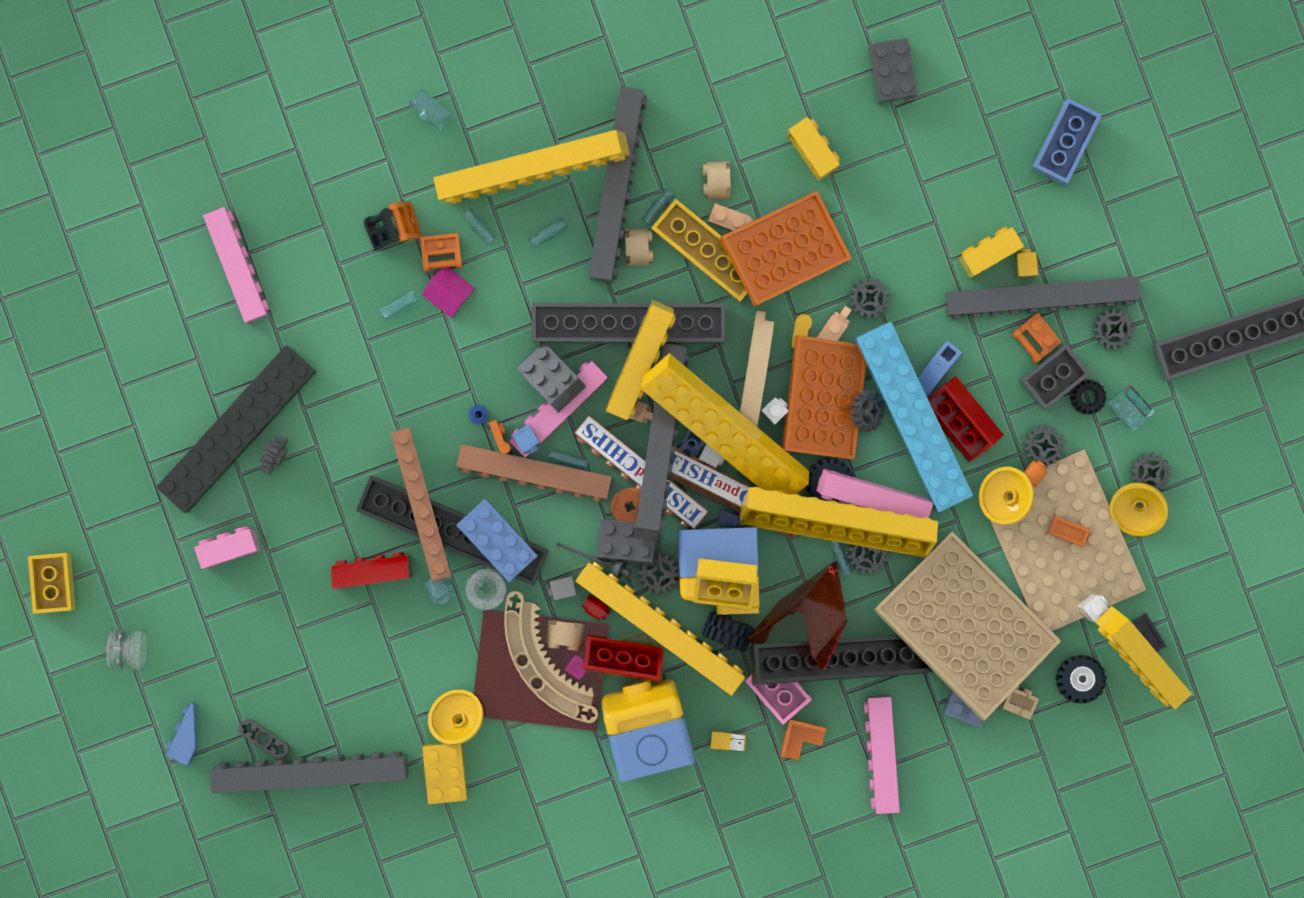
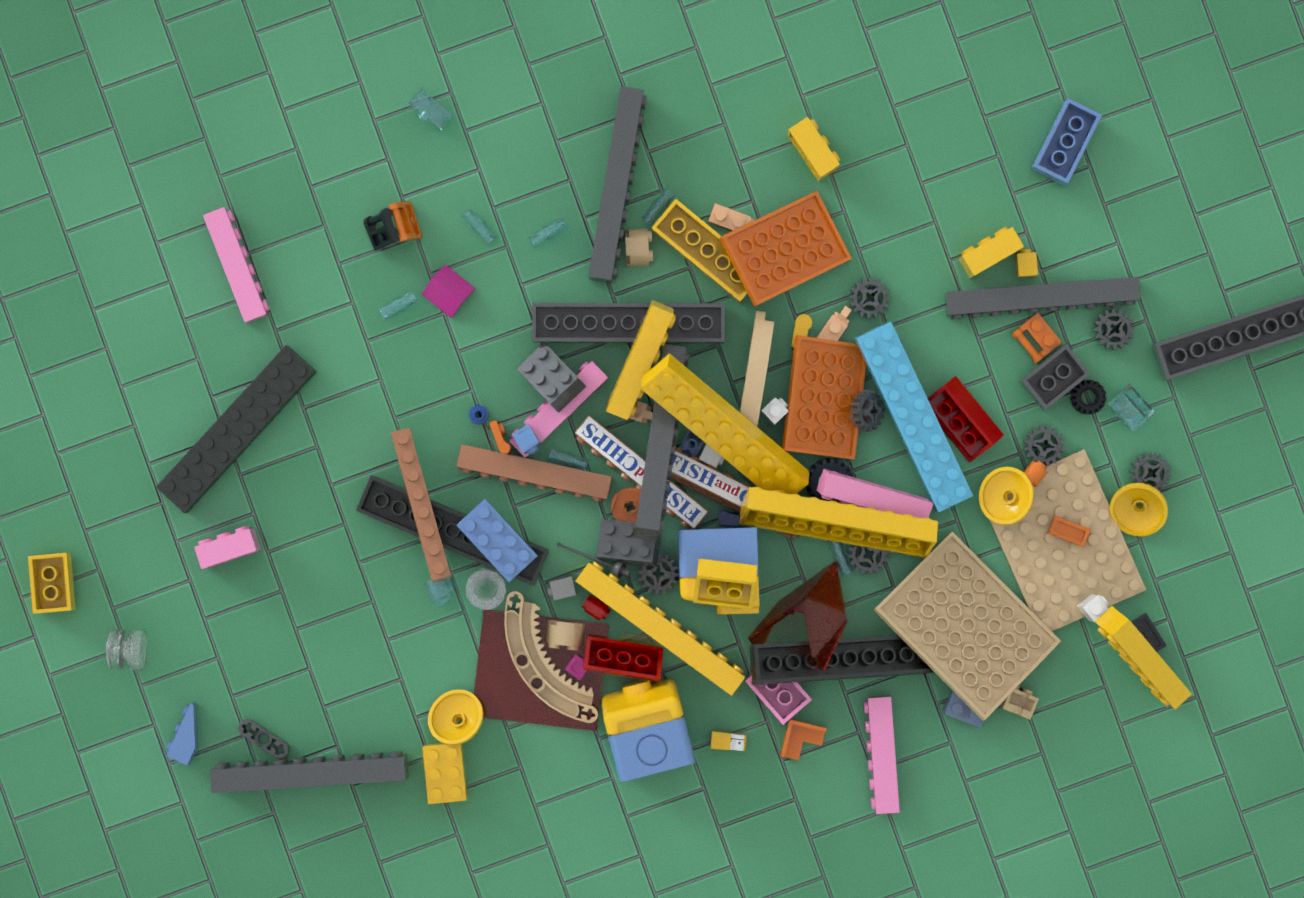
dark grey gear [260,435,288,476] -> none
red slope [331,552,412,589] -> none
orange plate [420,233,462,272] -> none
yellow brick [433,130,630,204] -> none
black wheel [702,611,755,651] -> none
tan cylinder [703,161,731,200] -> none
dark grey brick [868,38,917,104] -> none
medium blue slope [918,340,963,397] -> none
black wheel [1056,655,1107,703] -> none

